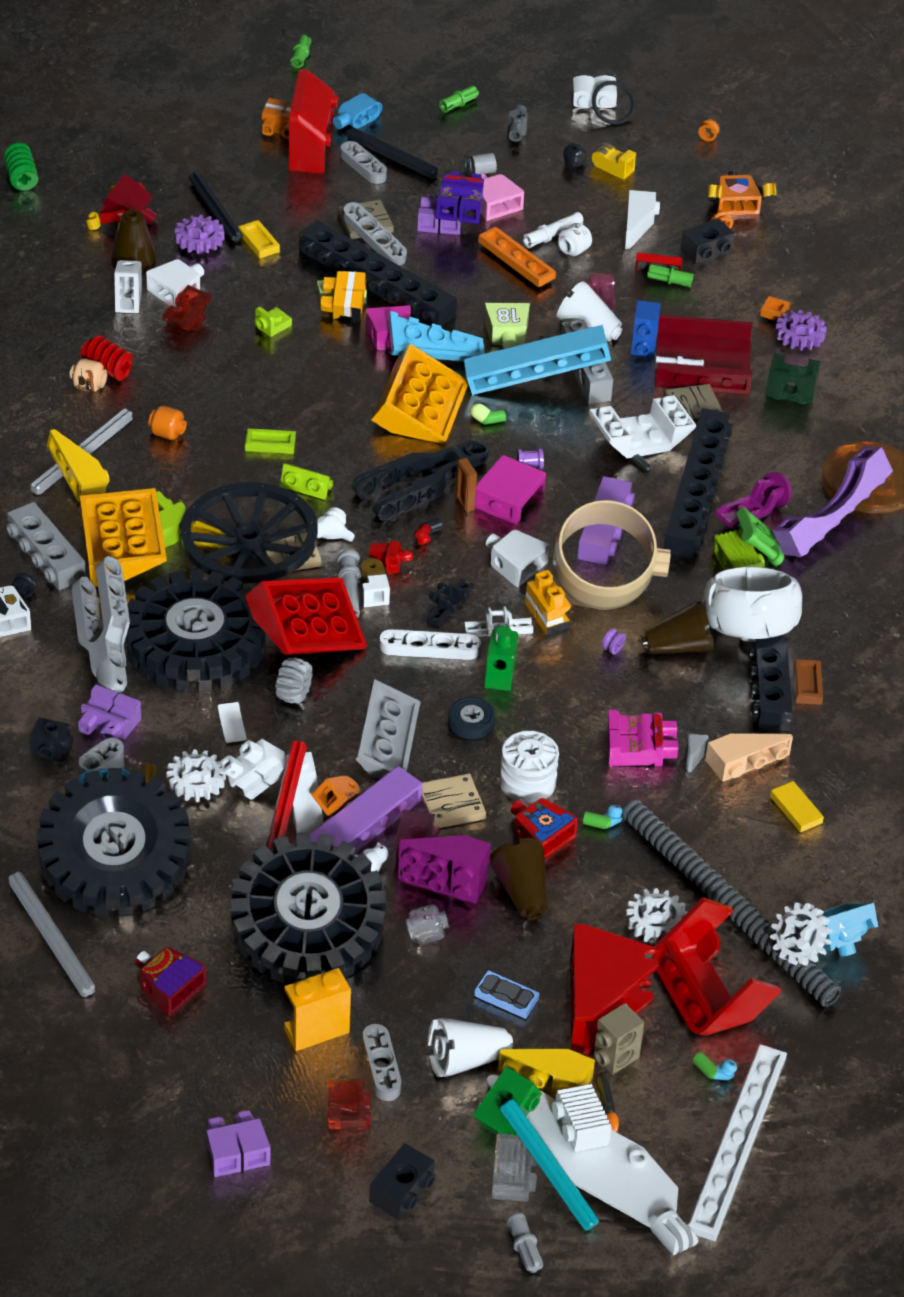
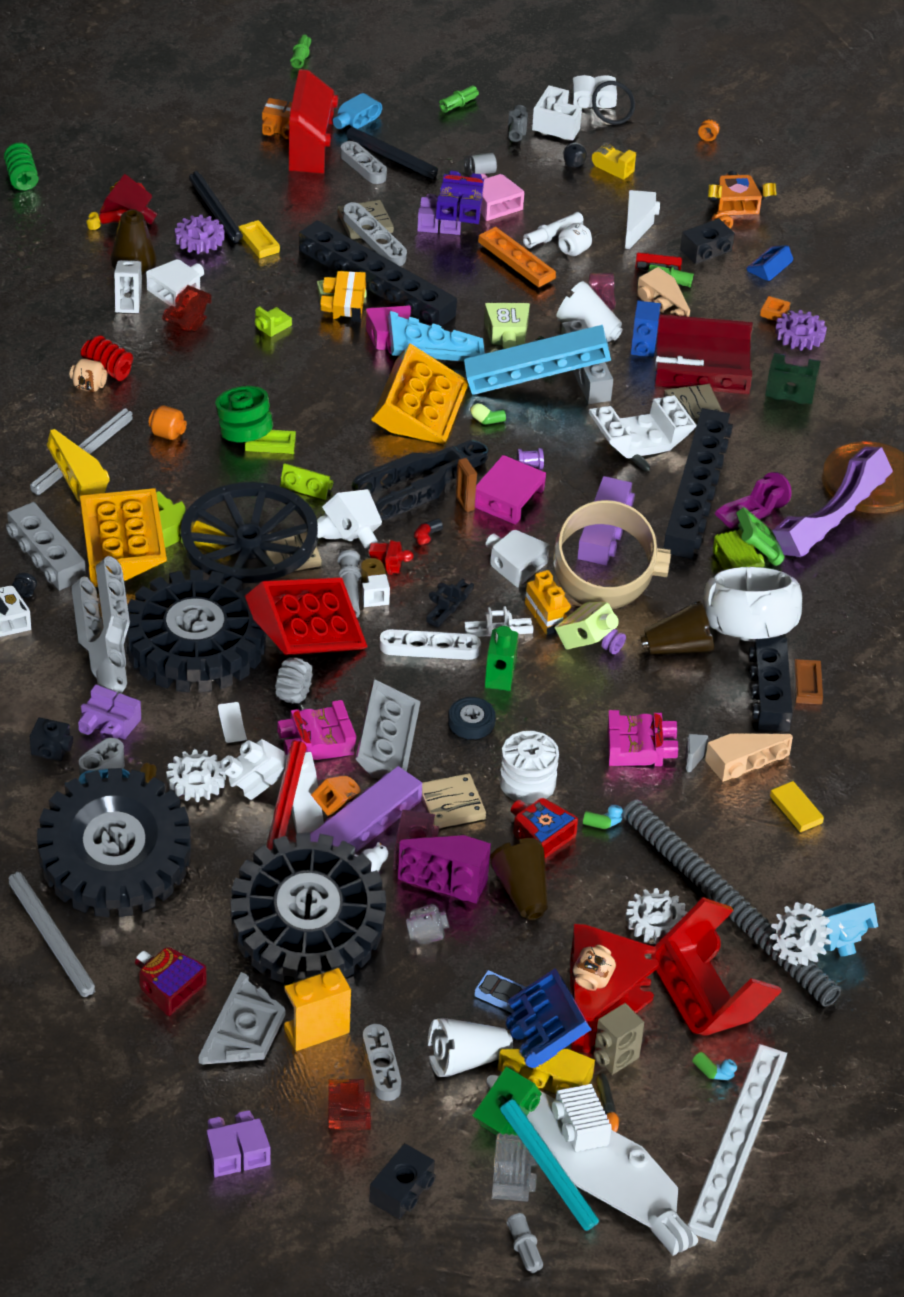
none -> light grey wing [199,972,285,1064]
none -> green wheel [215,386,273,442]
none -> dark pink hips [277,700,356,760]
none -> white torso [322,489,382,548]
none -> blue hinge [505,968,591,1068]
none -> white brick [532,86,582,141]
none -> yellowish green torso [554,602,618,649]
none -> light nougat head [573,945,616,991]
none -> light nougat slope [637,267,690,317]
none -> blue slope [746,245,793,281]

